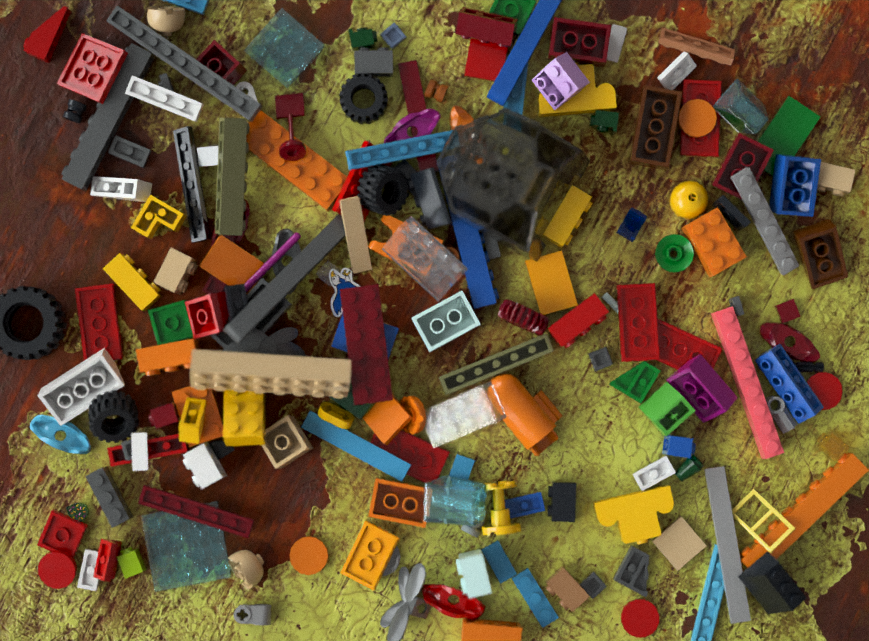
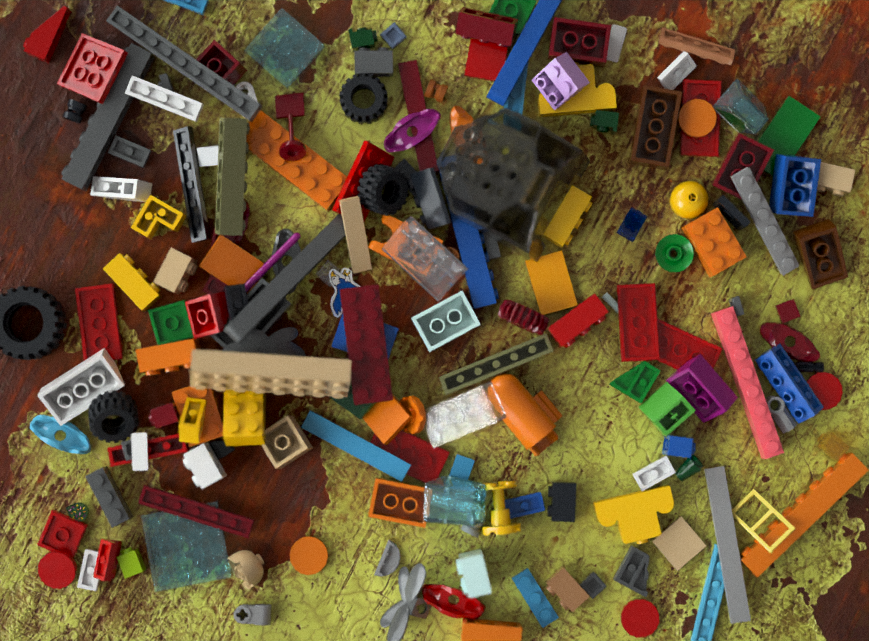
tan cylinder [147,6,185,36] -> none
yellow beam [318,402,354,429] -> none
light orange tile [340,521,400,590] -> none
dark azure tile [345,129,461,170] -> none
dark azure tile [481,540,517,584] -> none
dark grey tile [588,347,613,371] -> none
black slope [738,551,807,614] -> none

